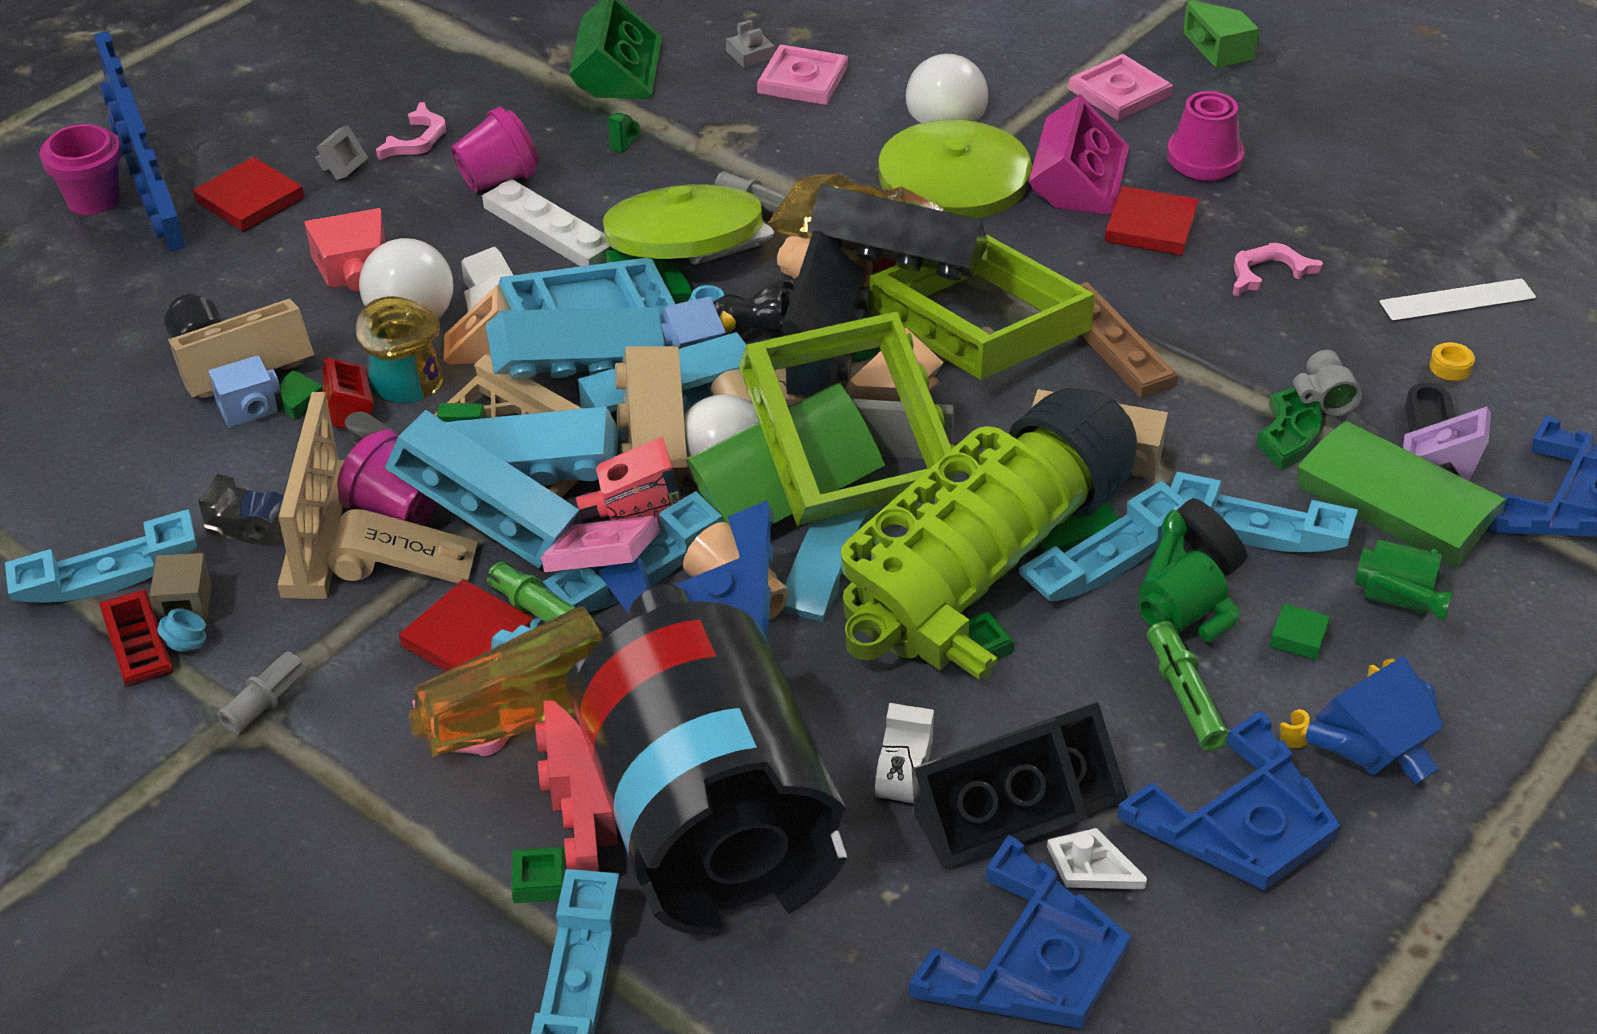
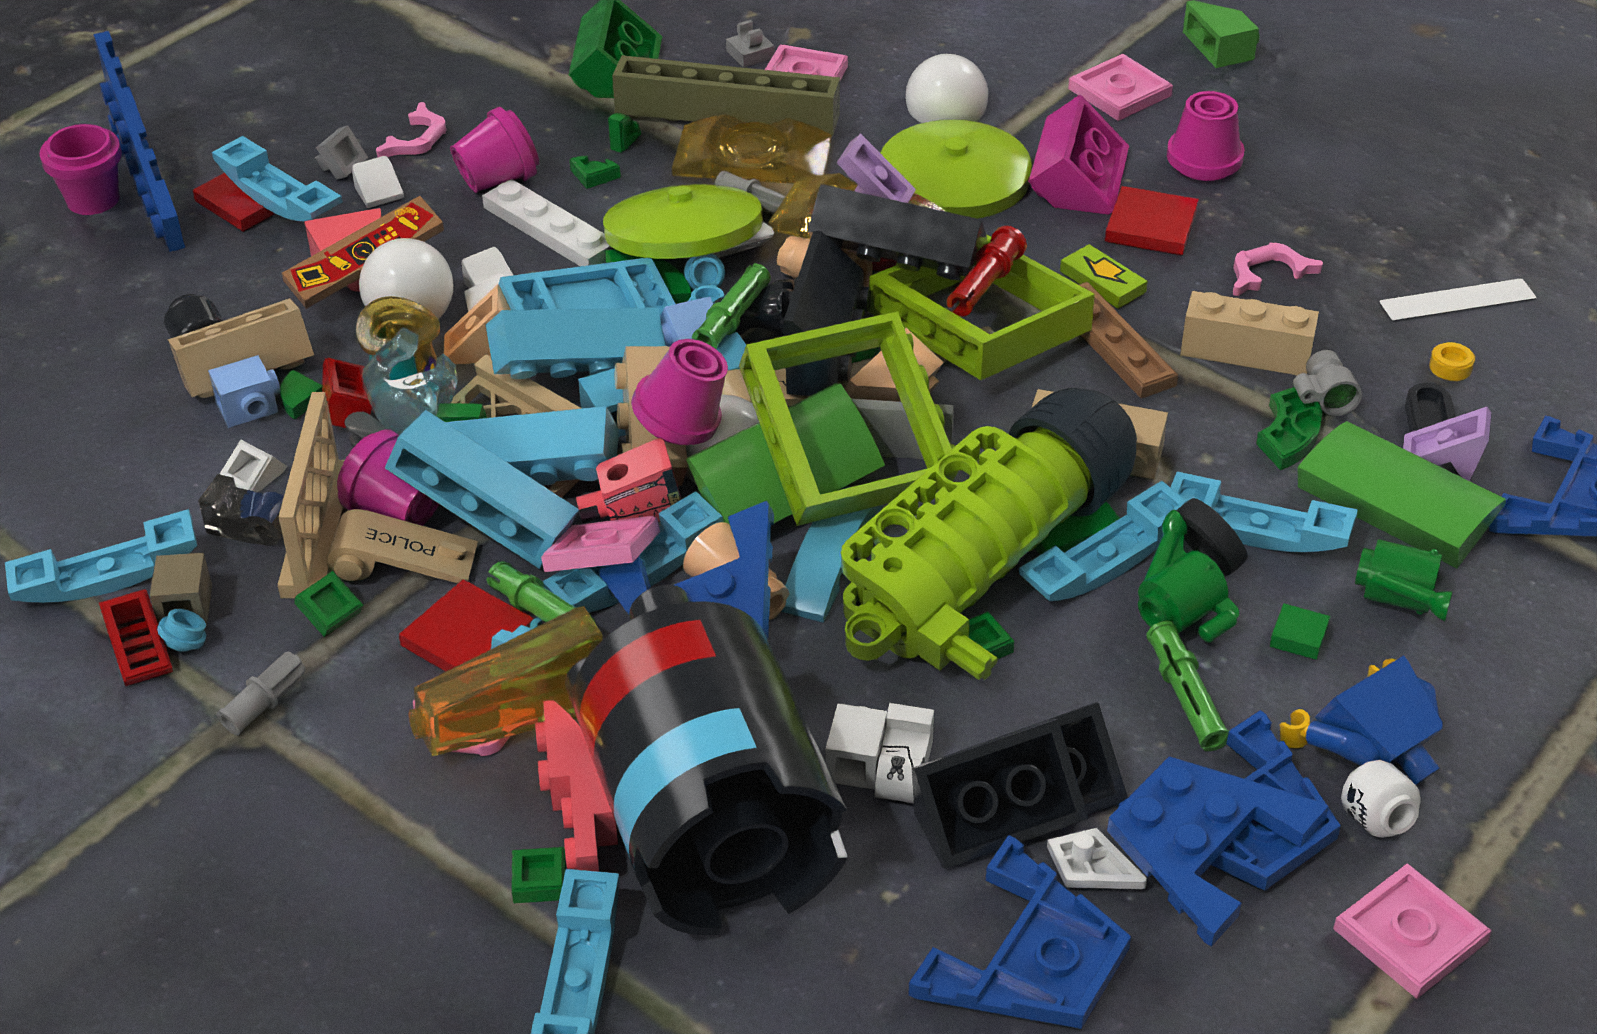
none -> medium azure slope [212,136,343,221]
none -> white slope [218,440,287,492]
none -> tile [282,196,444,309]
none -> green tile [294,571,363,637]
none -> white slope [352,156,404,208]
none -> clear light blue piece [362,327,458,435]
none -> green tile [569,156,621,189]
none -> olive brick [612,55,840,136]
none -> dark pink piece [631,339,728,445]
none -> clear yellow slope [672,114,832,186]
none -> medium azure plate [684,254,725,290]
none -> bright green pin [692,263,771,349]
none -> white brick [825,704,887,790]
none -> lavender slope [837,133,916,203]
none -> red pin [947,226,1027,317]
none -> lime tile [1060,244,1148,309]
none -> blue wing [1107,756,1329,947]
none -> tan brick [1180,291,1319,375]
none -> bright pink tile [1333,864,1492,999]
none -> white head [1341,760,1421,838]

